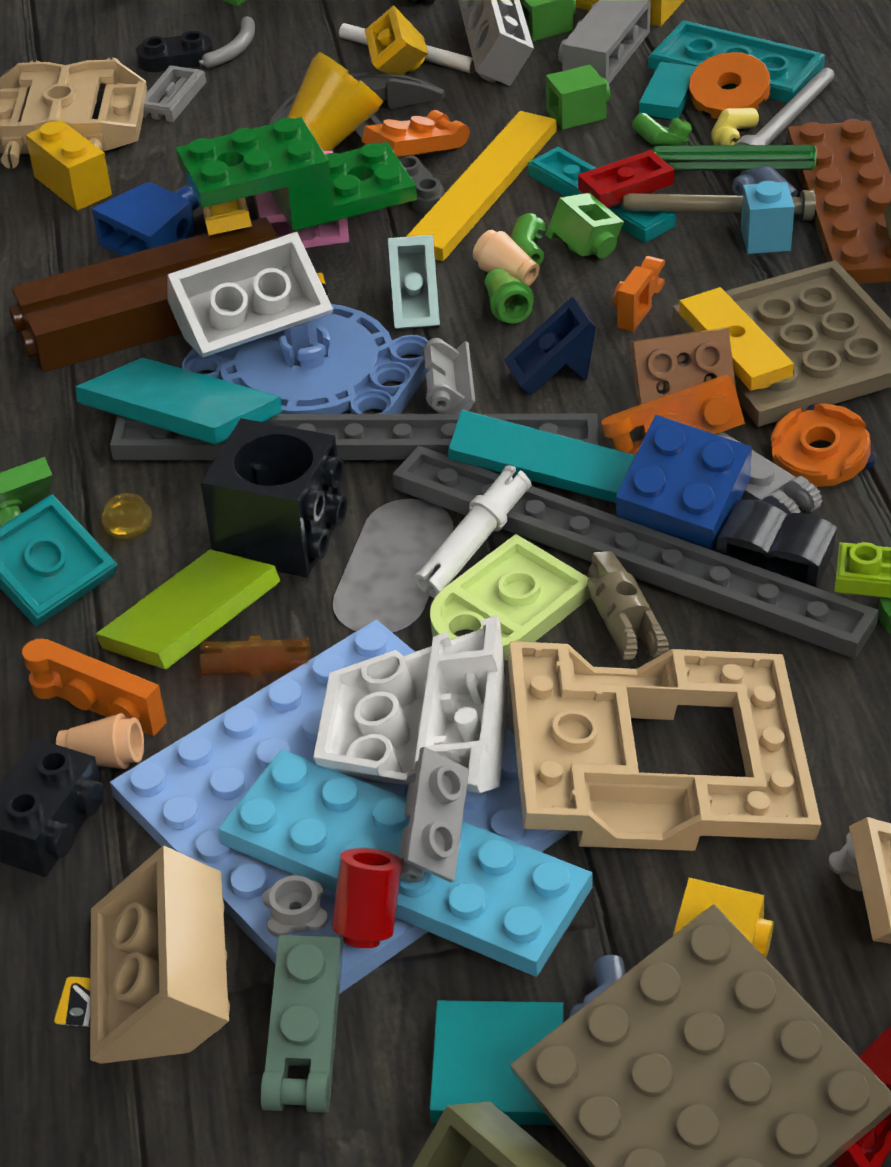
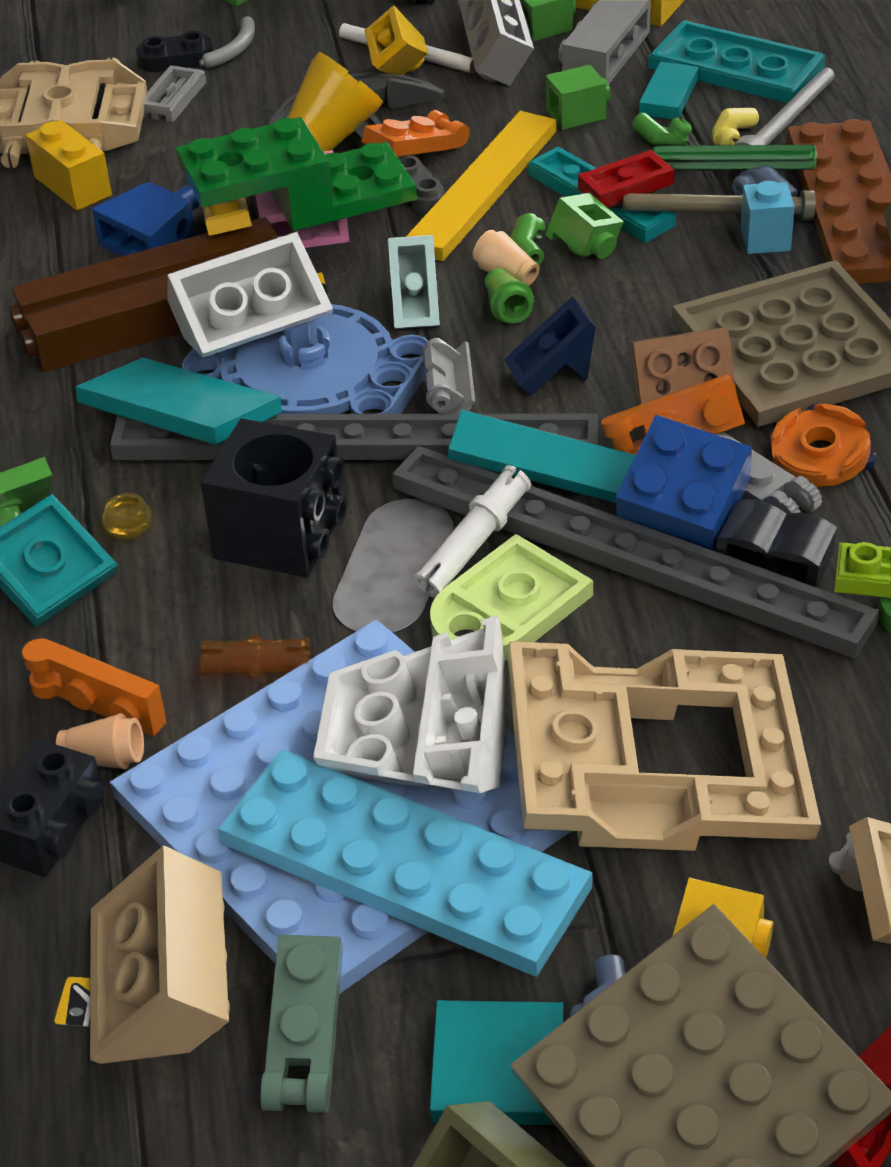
lime tile [96,549,280,670] -> none
light grey plate [263,875,328,937] -> none
red brick [332,848,403,948] -> none
light grey hinge [396,747,469,883] -> none
dark tan hinge [587,551,669,660] -> none
orange plate [613,256,665,332] -> none
yellow tile [679,287,794,391] -> none
orange tile [689,52,770,119] -> none

